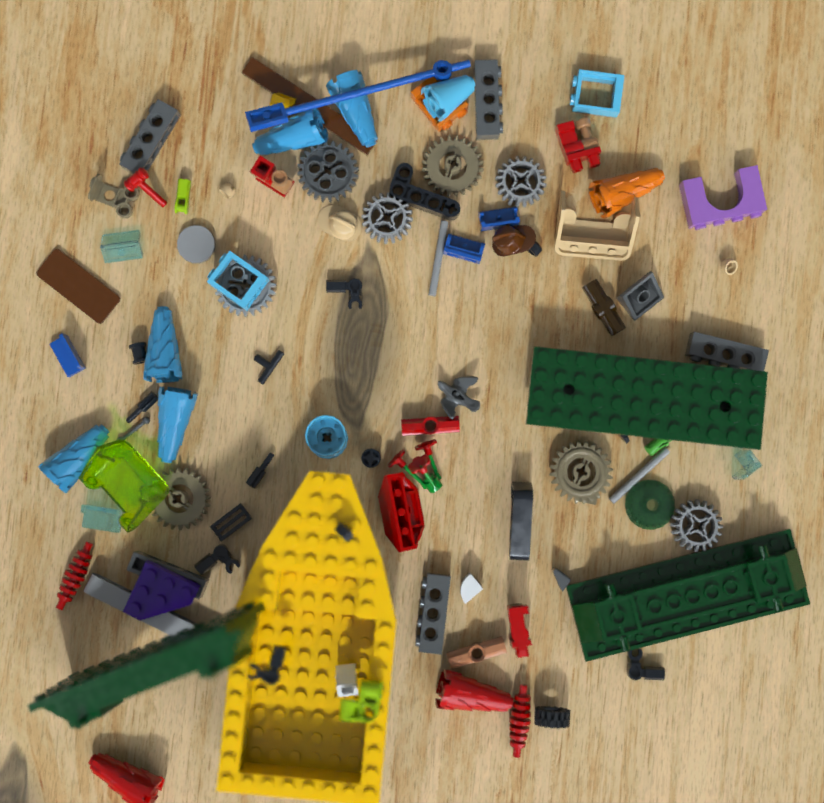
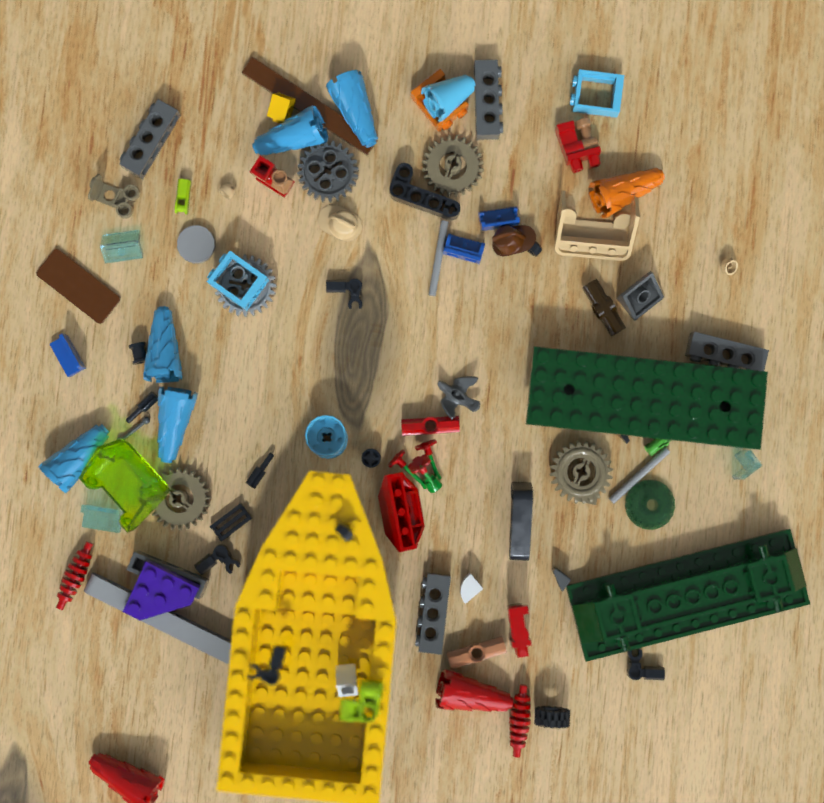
dark green piece [27,601,265,730] -> none
red piece [124,167,167,208] -> none
blue bar [245,59,471,132] -> none
black piece [254,350,284,385] -> none
light grey gear [361,192,413,244] -> none
light grey gear [495,156,546,208] -> none
light grey gear [670,499,723,552] -> none
medium lavender arch [679,165,767,230] -> none

